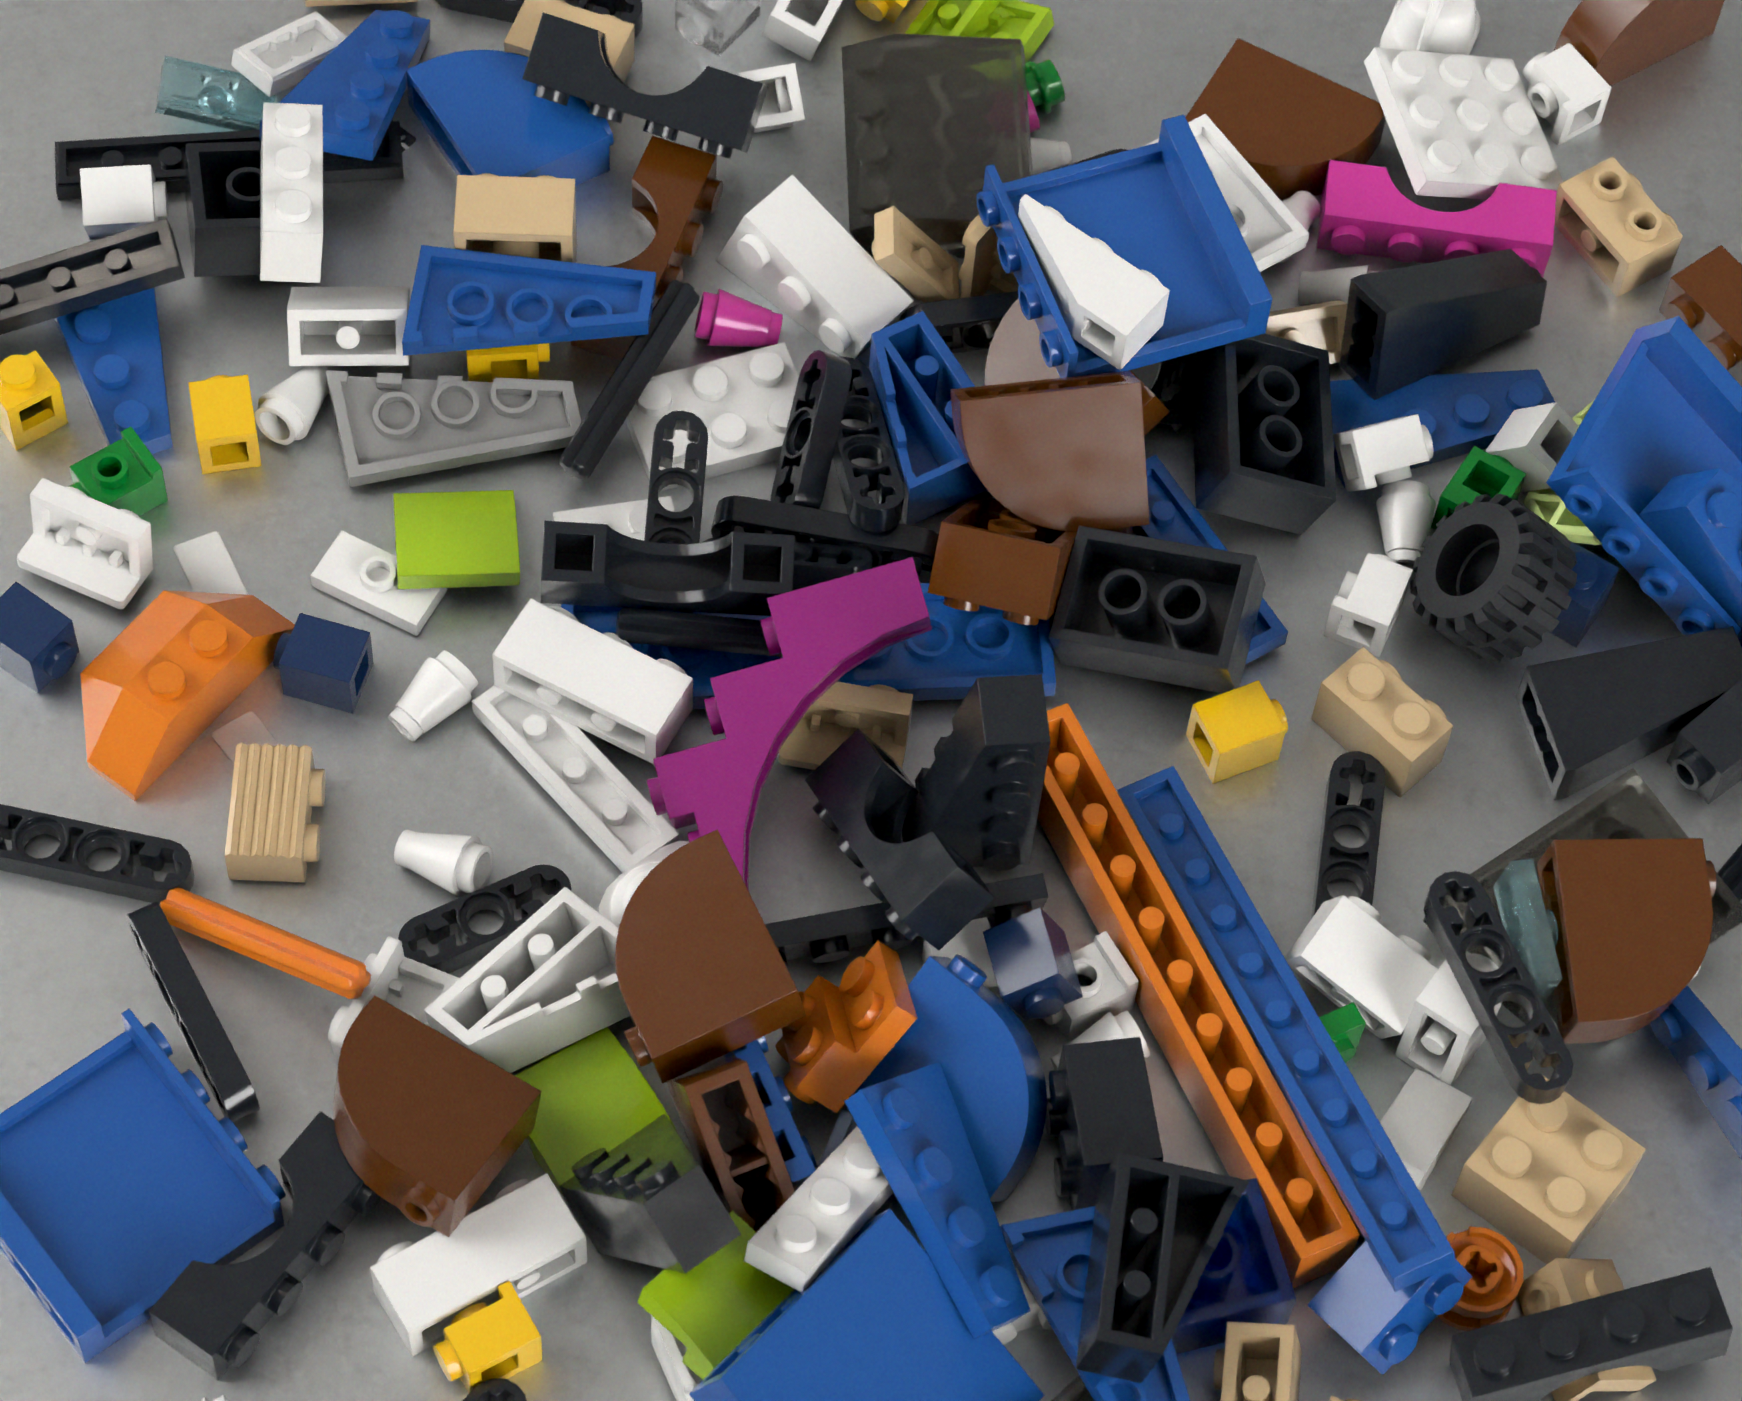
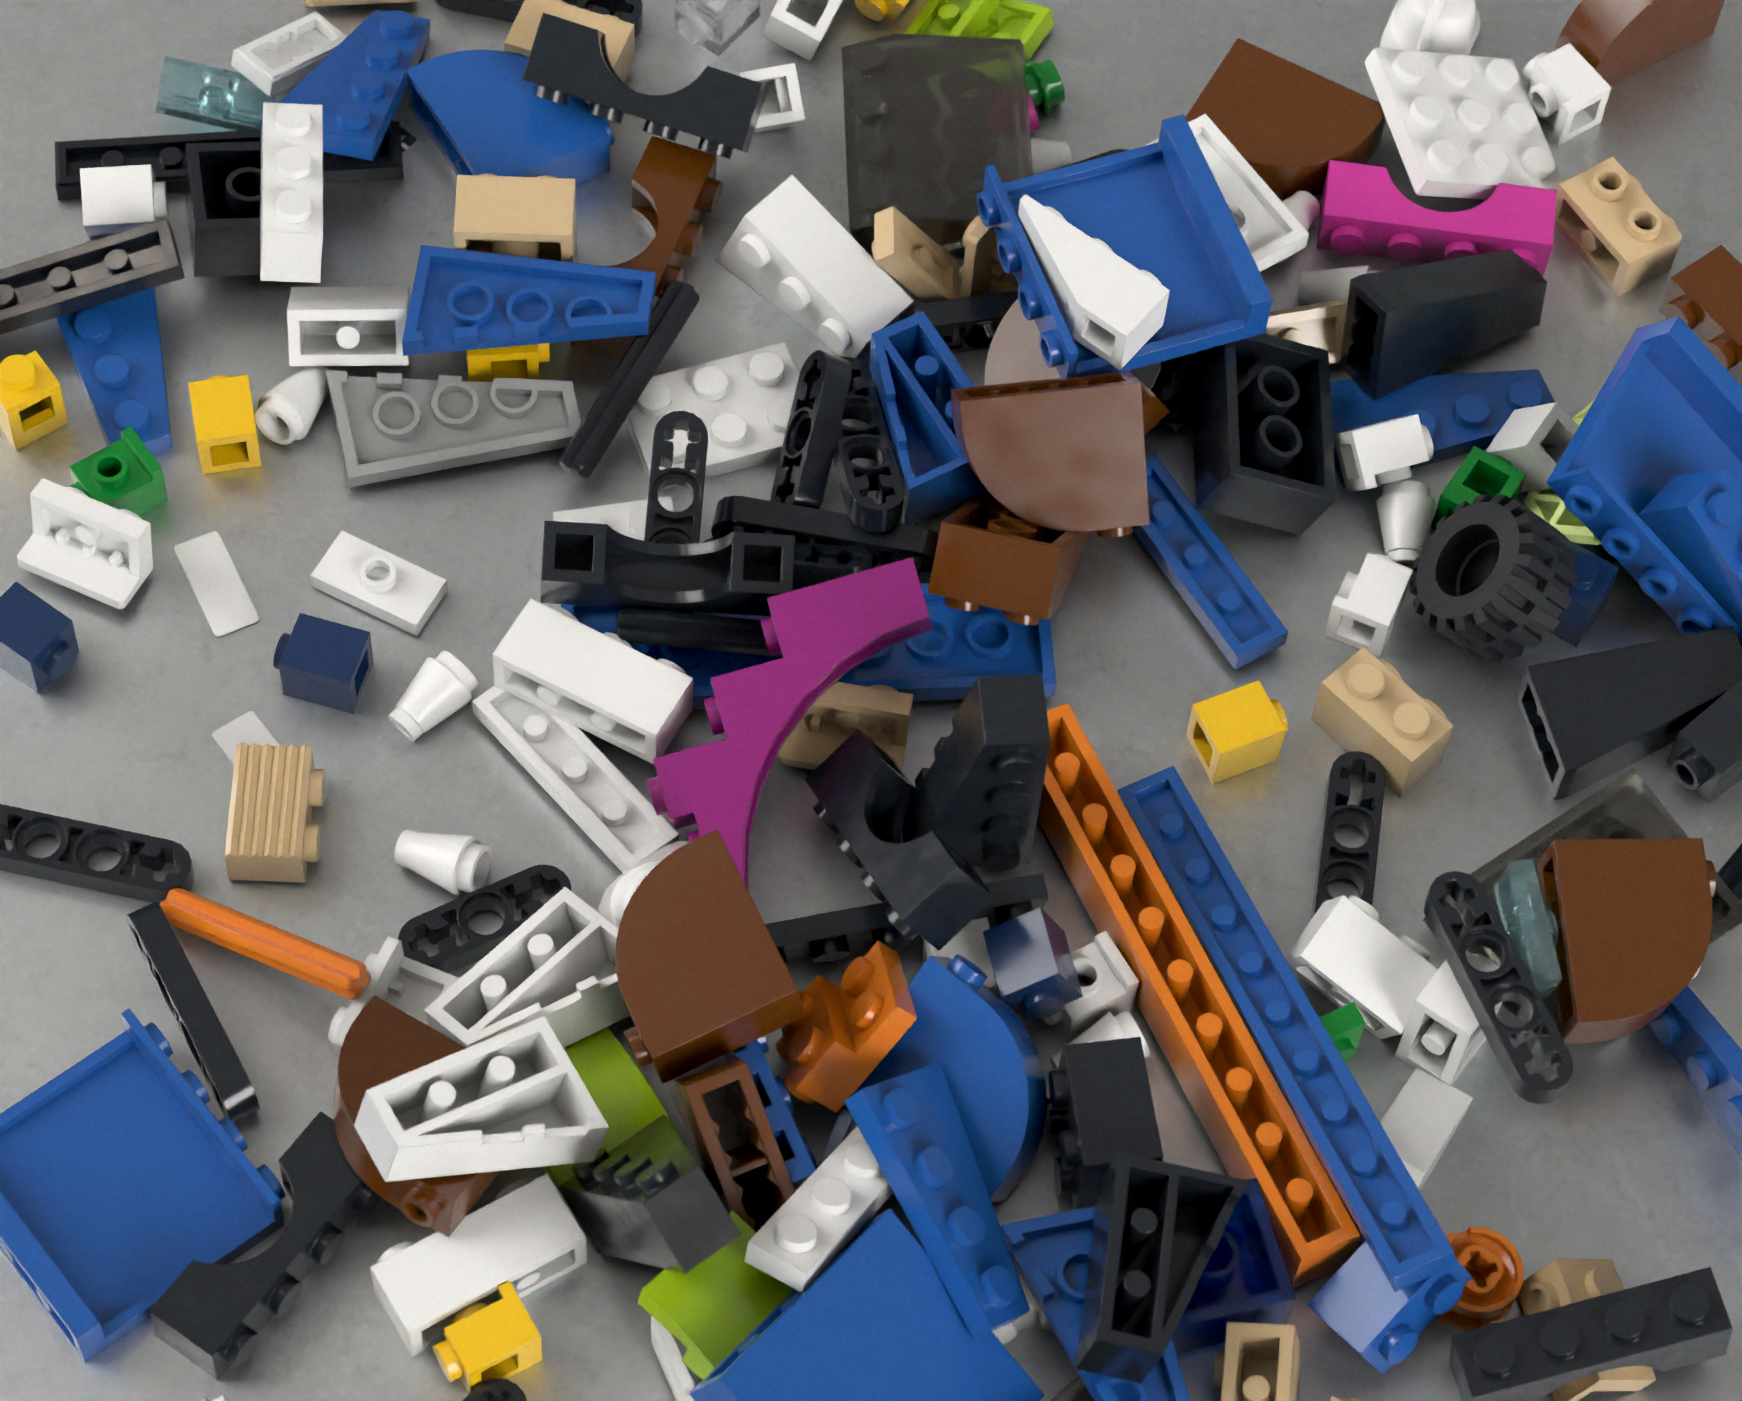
orange wedge [80,590,295,801] -> none
lime slope [393,490,520,589] -> none
dark pink cone [694,289,783,347] -> none
black brick [1049,526,1265,693] -> none
tan brick [1452,1072,1646,1264] -> none
none -> white wedge [354,1015,609,1182]

